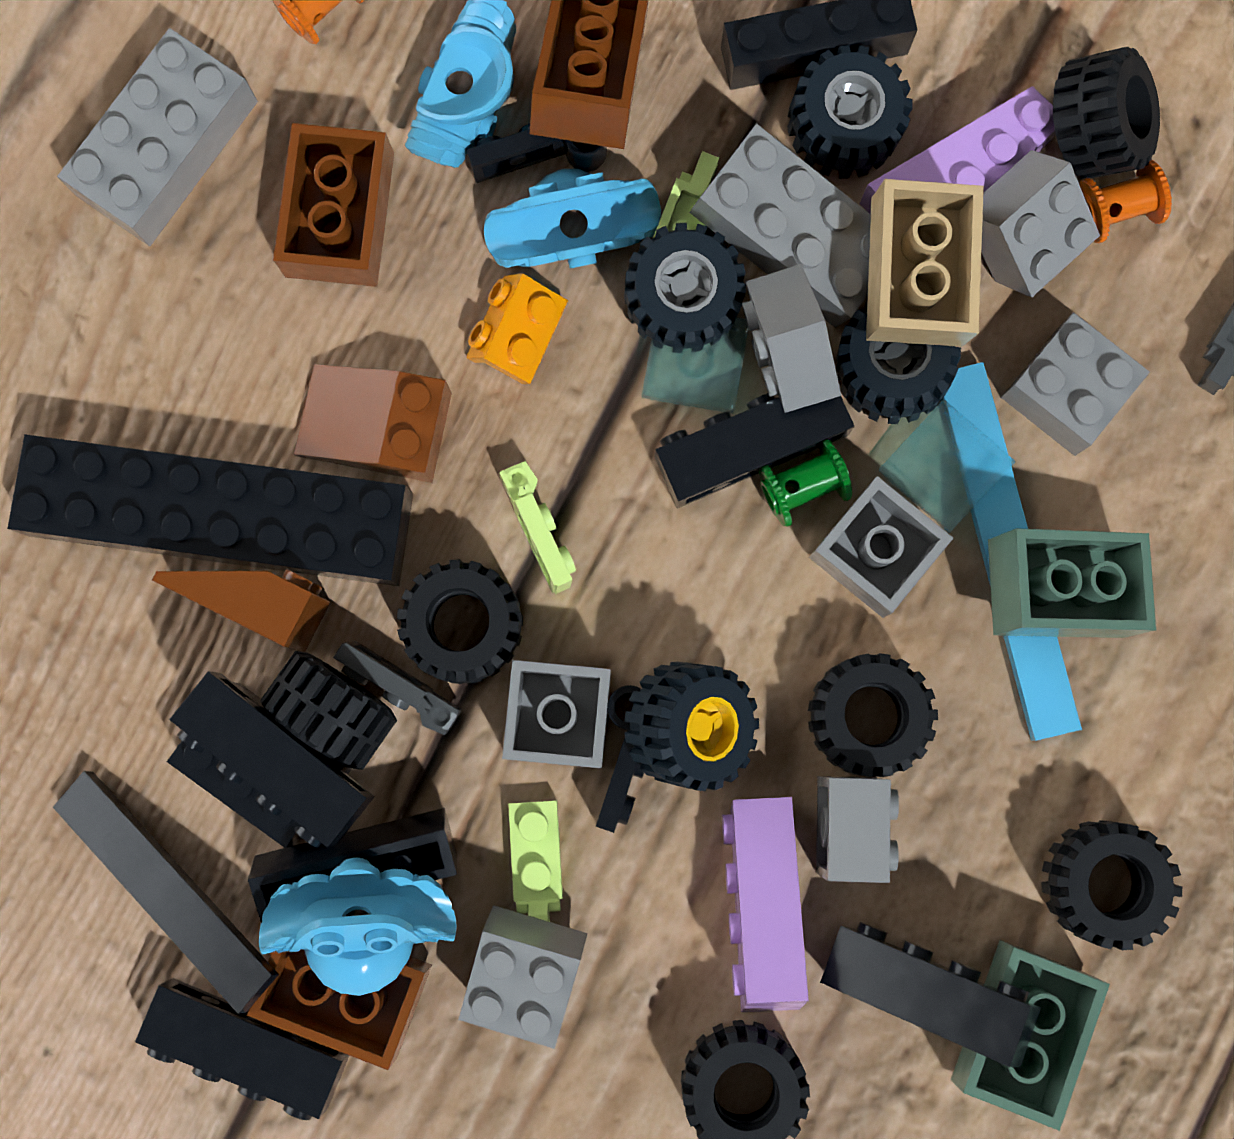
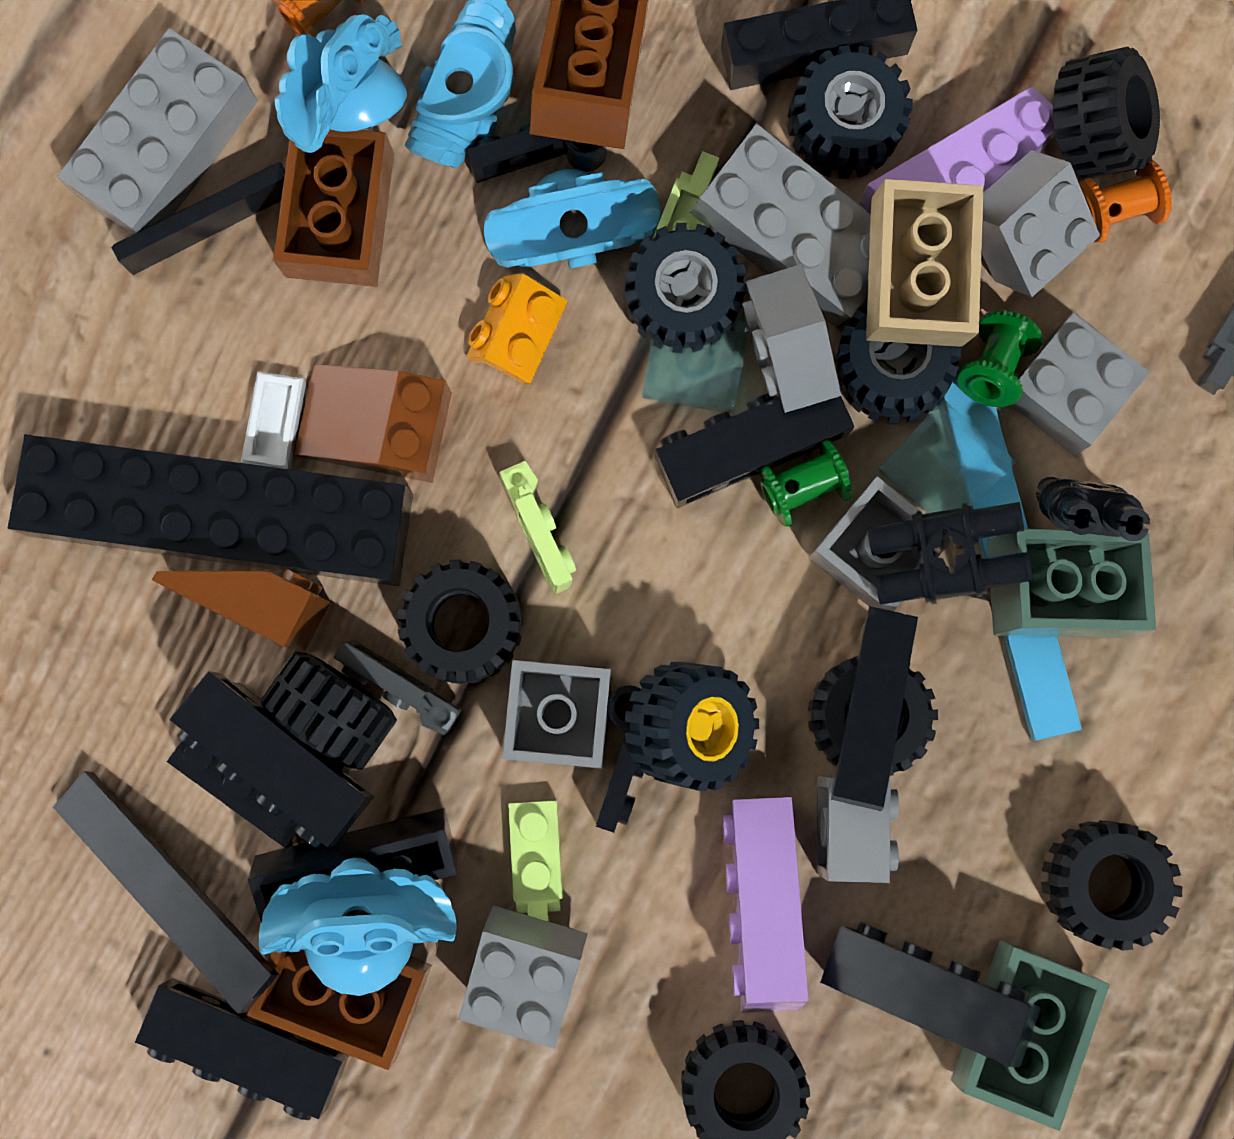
none -> black tile [111,162,285,275]
none -> white tile [241,371,307,470]
none -> medium azure piece [275,14,407,153]
none -> black tile [831,606,918,811]
none -> black pin [868,502,1033,605]
none -> green hose [956,310,1043,407]
none -> black pin [1036,477,1150,541]

